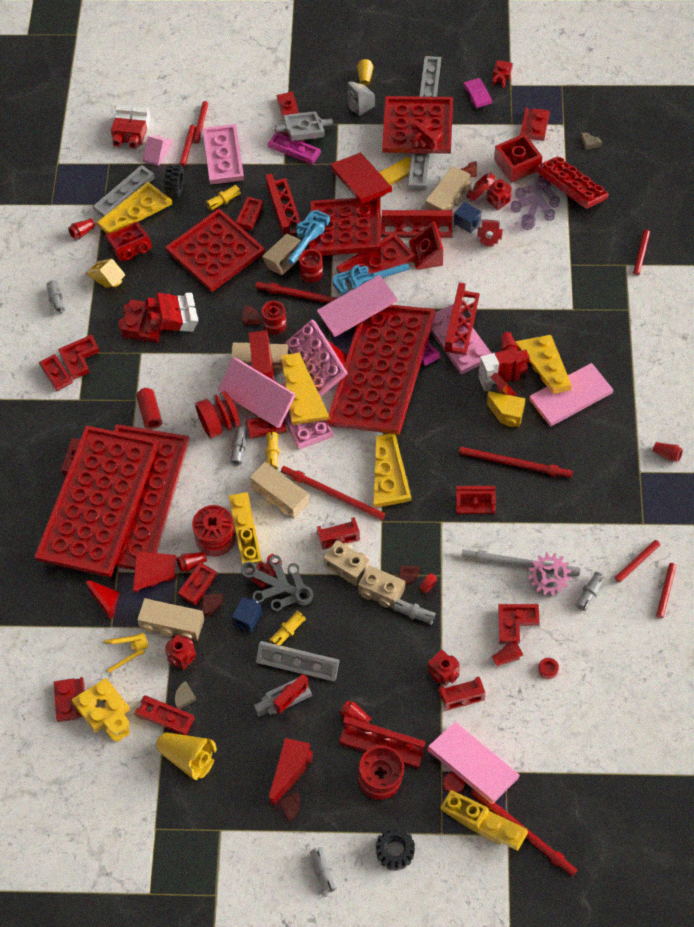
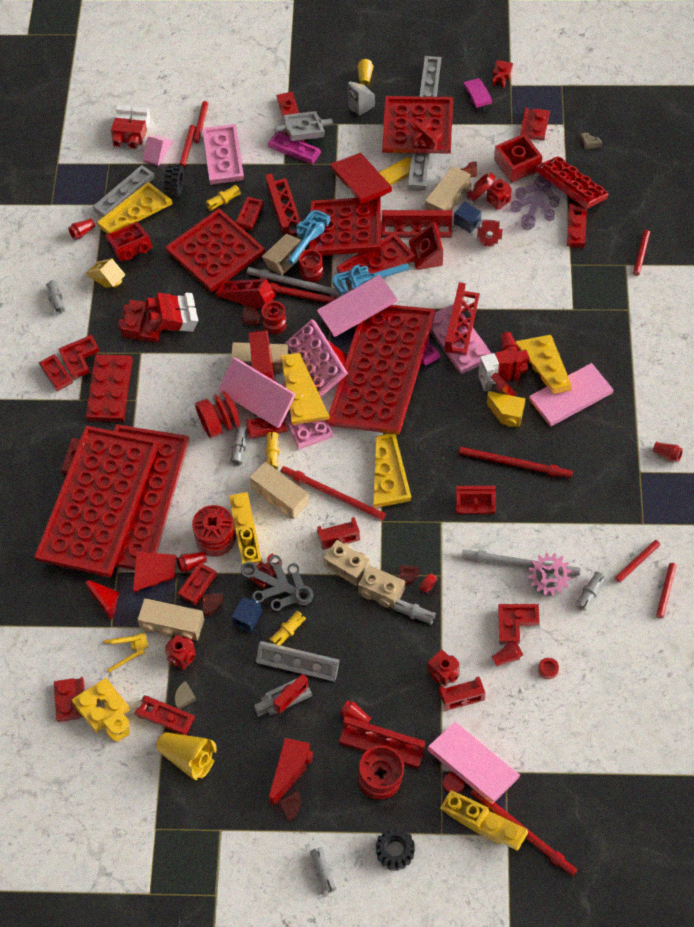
red brick [136,388,163,430] -> none
none -> red plate [86,355,133,422]
none -> red slope [215,279,275,308]
none -> light grey bar [247,267,343,297]
none -> red plate [566,203,587,248]

